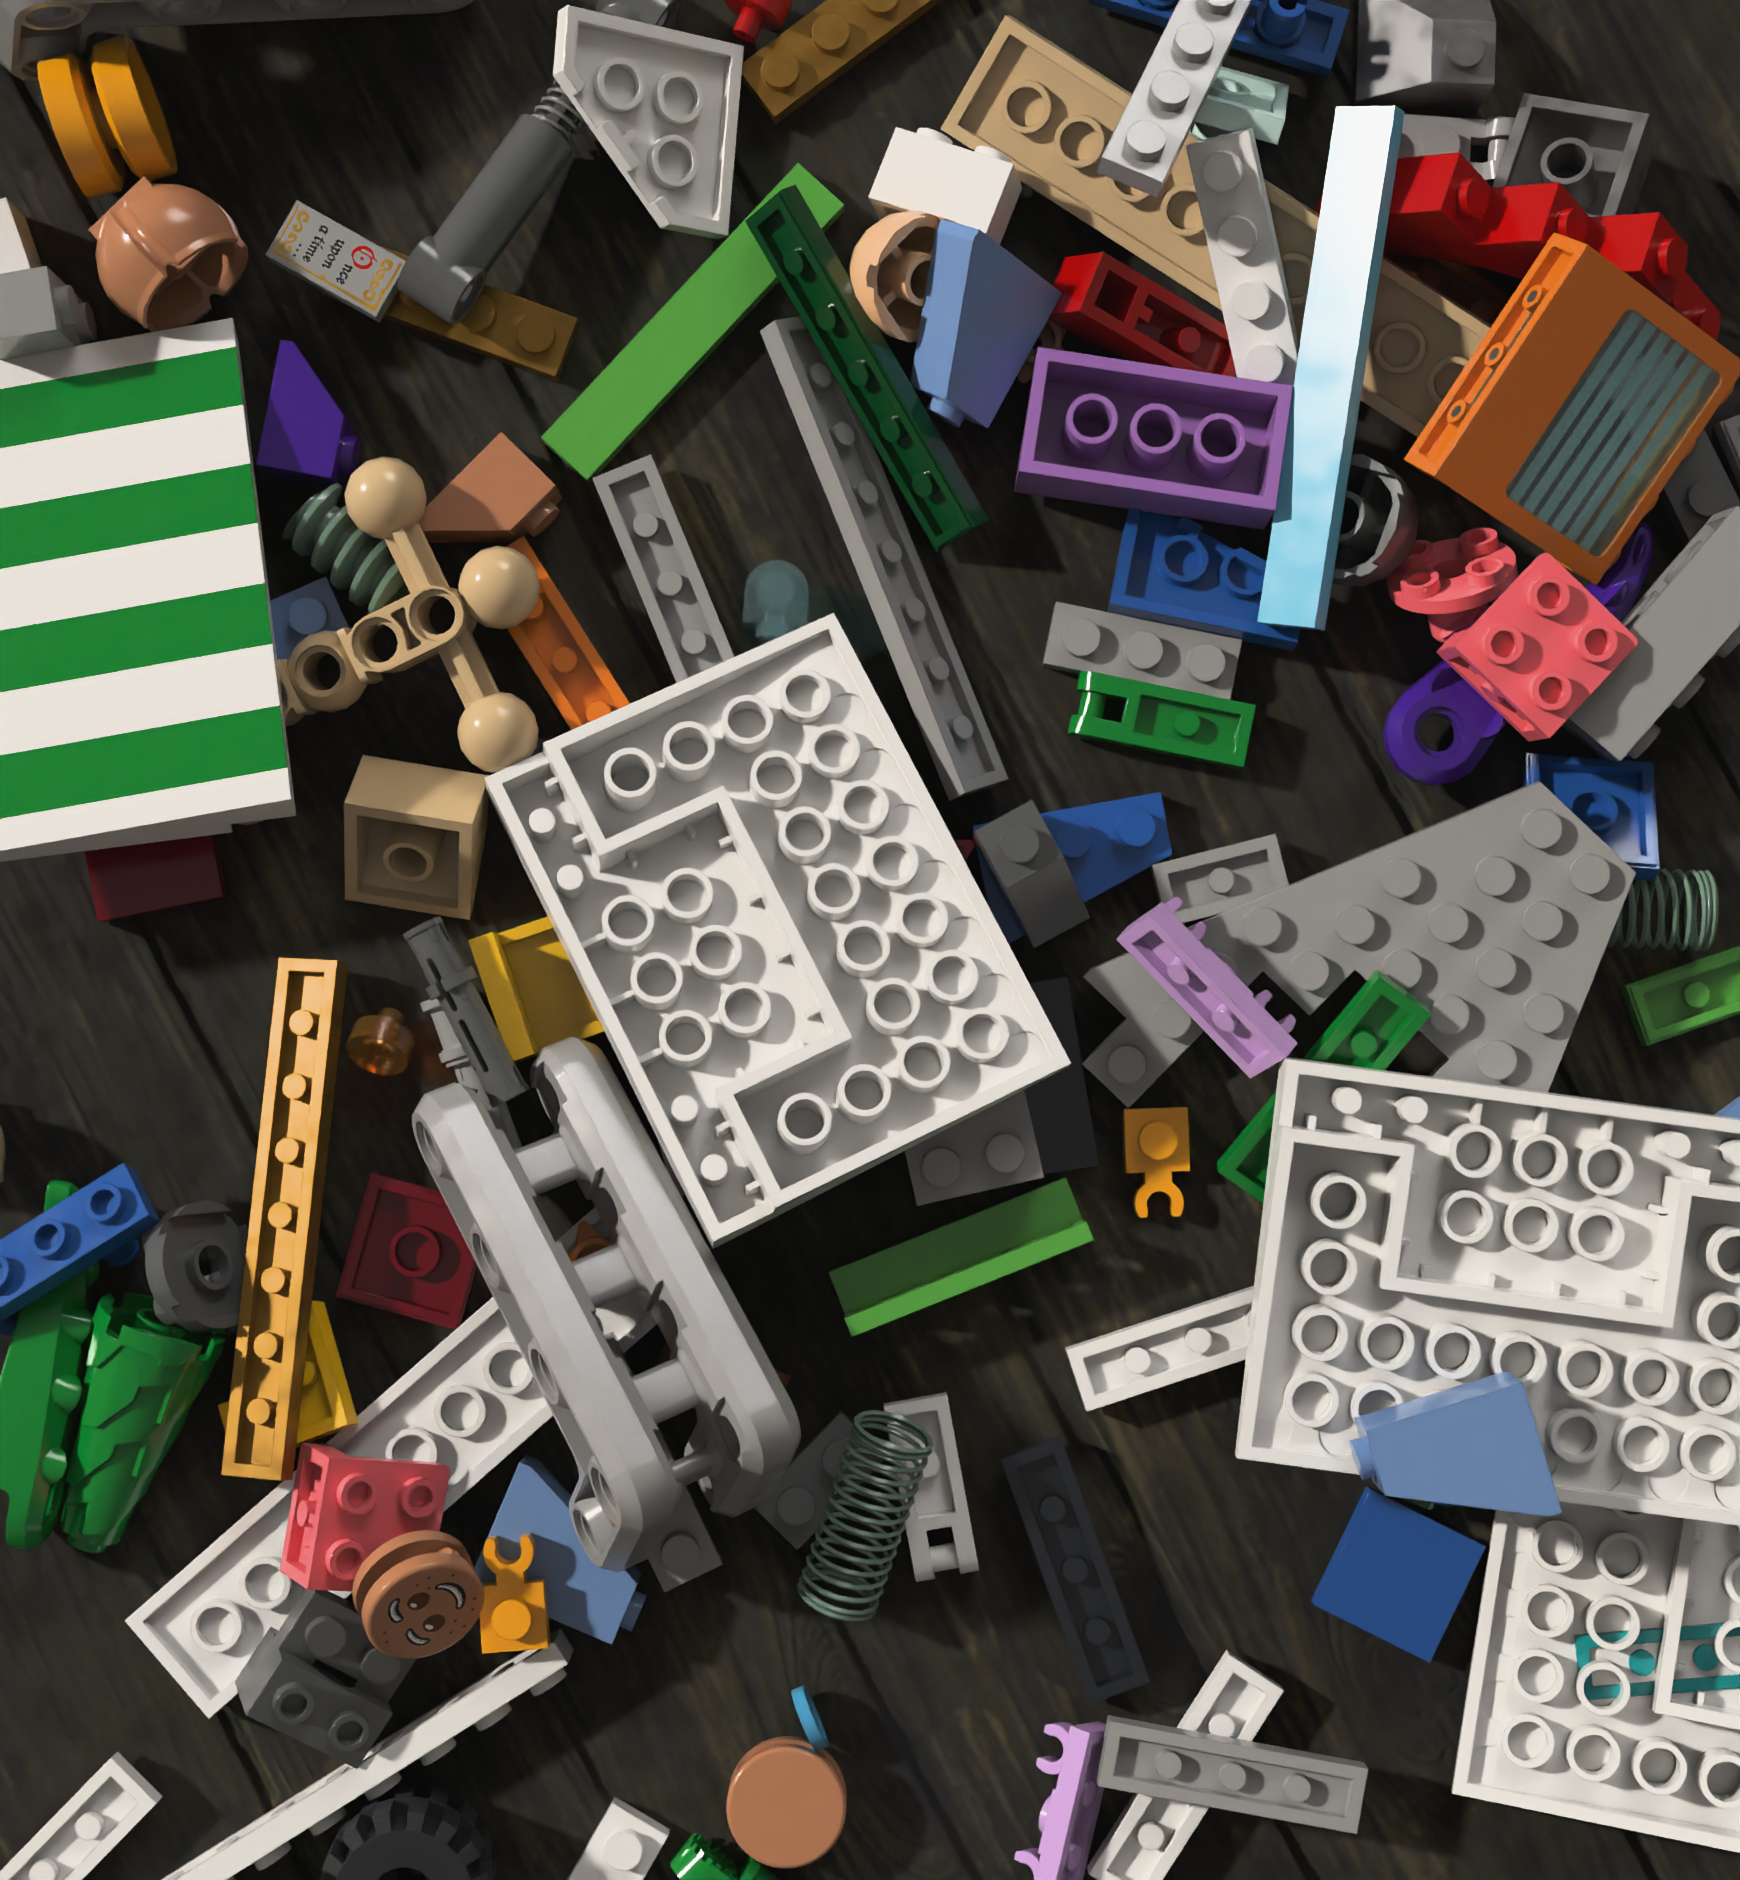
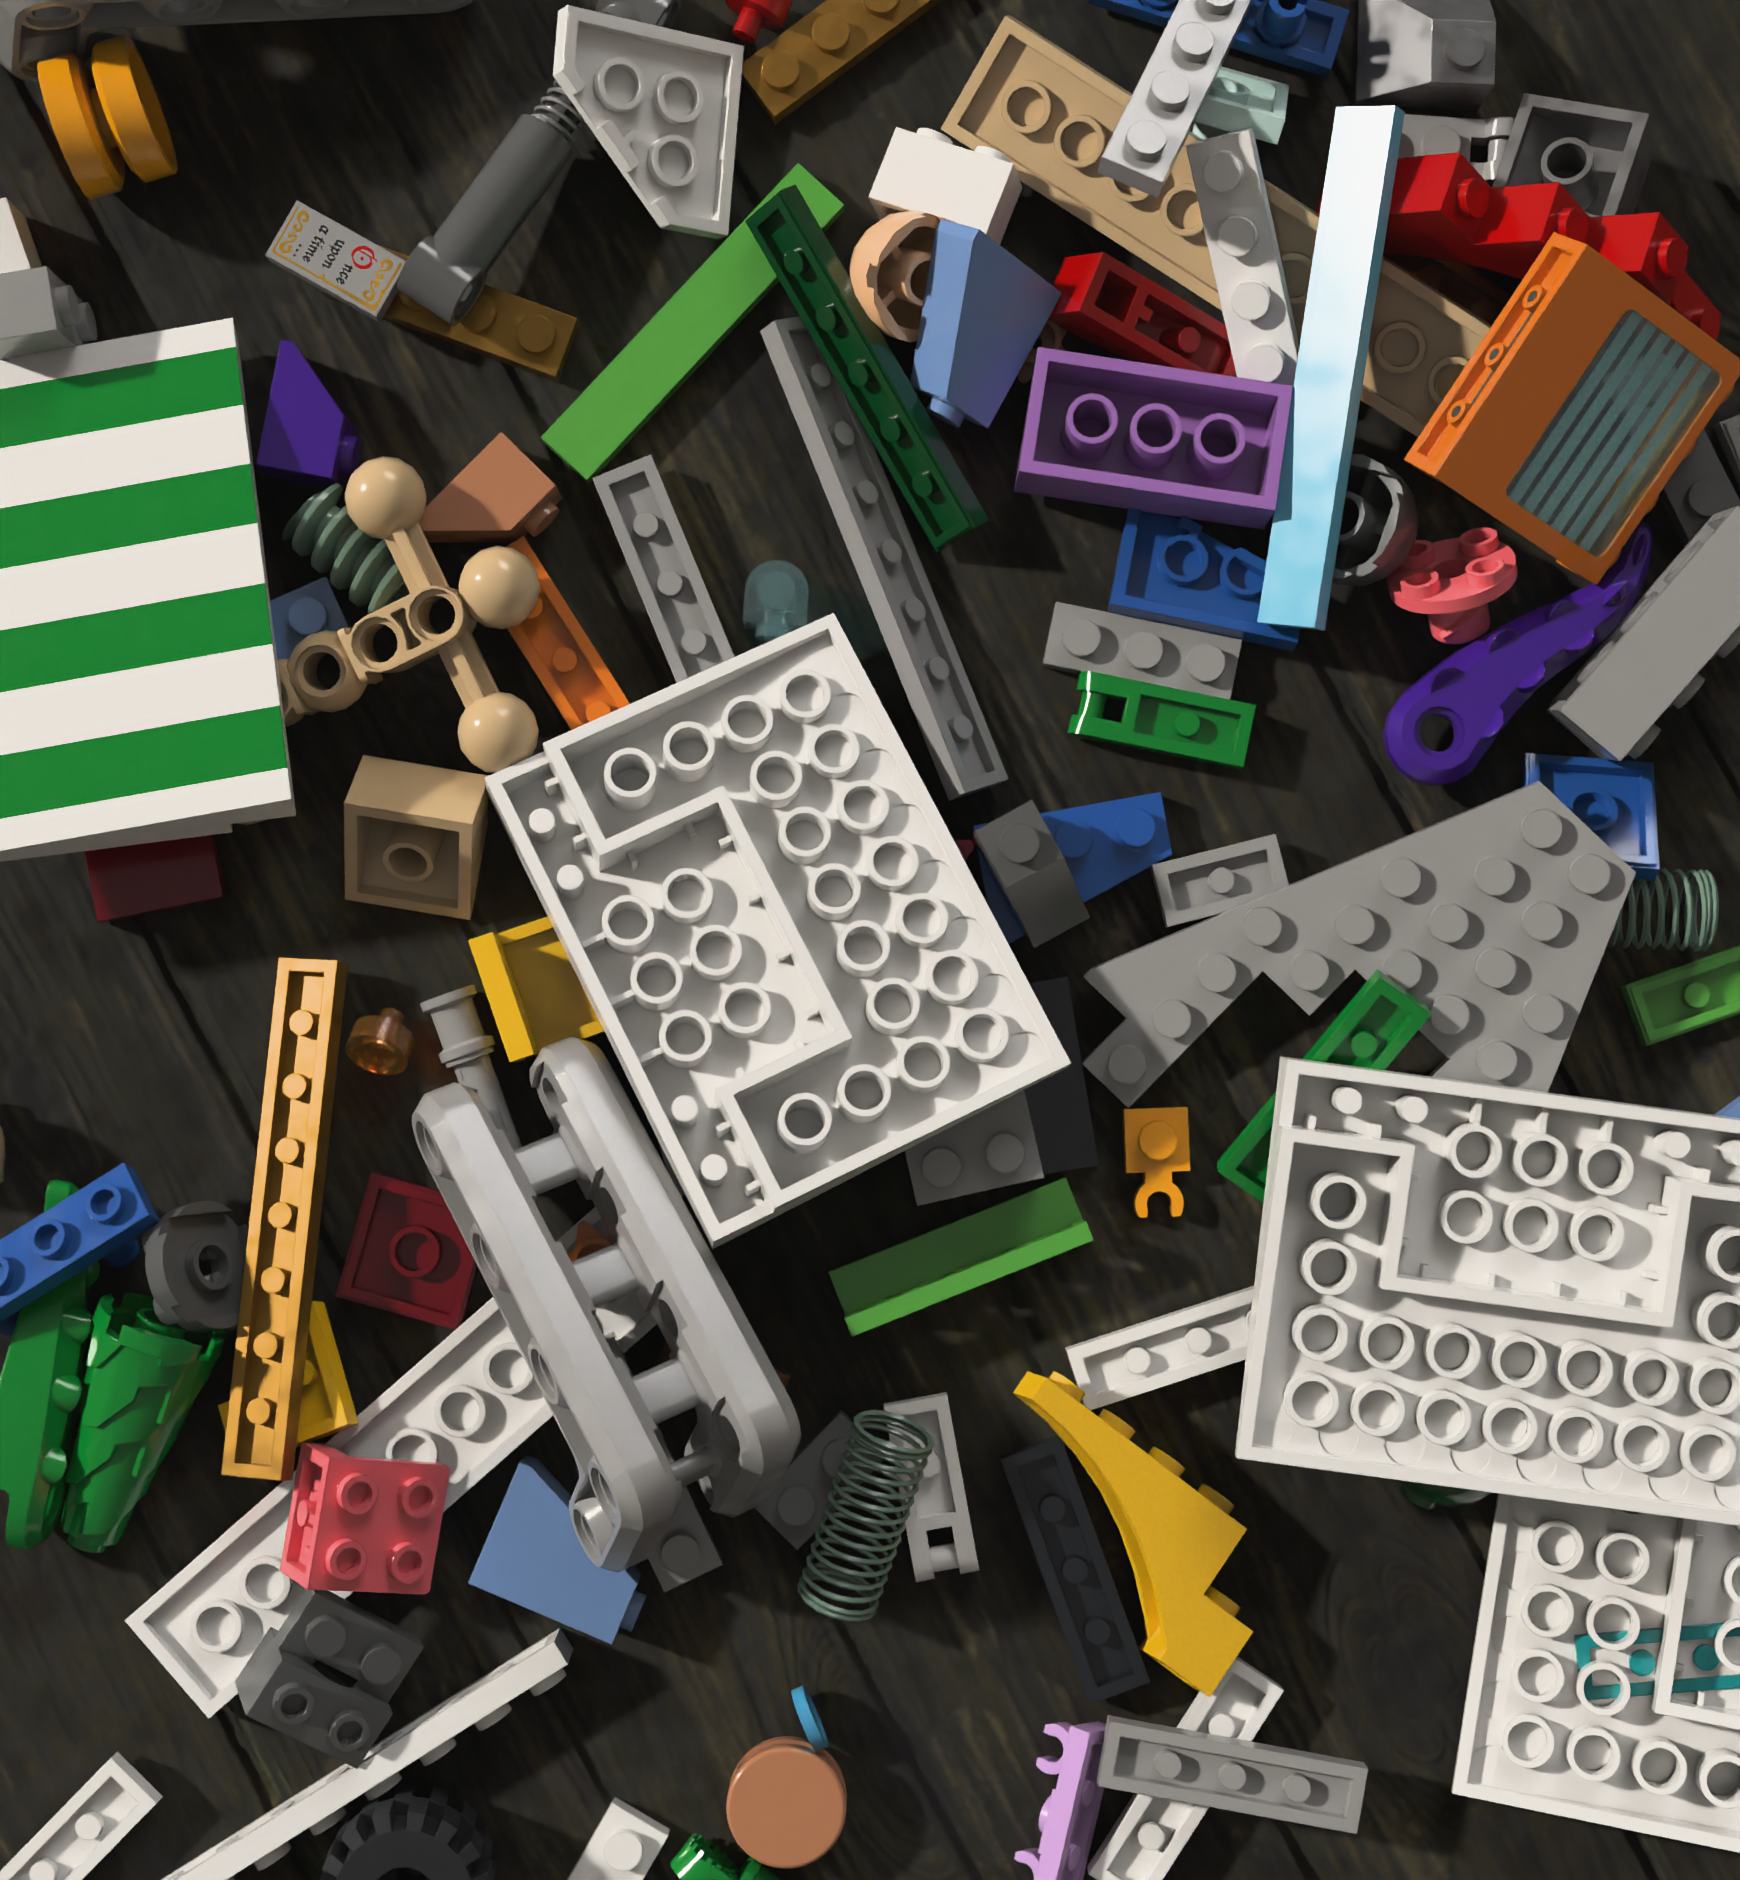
nougat piece [88,176,248,332] -> none
nougat head [352,1530,484,1659] -> none
dark grey pin [403,916,530,1108] -> none
light orange plate [479,1533,551,1654] -> none
lavender plate [1116,897,1298,1079] -> none
blue tile [1311,1486,1486,1663] -> none
medium blue slope [1350,1371,1562,1517] -> none
coral bracket [1436,553,1638,741] -> none
none -> yellow arch [1013,1371,1253,1697]

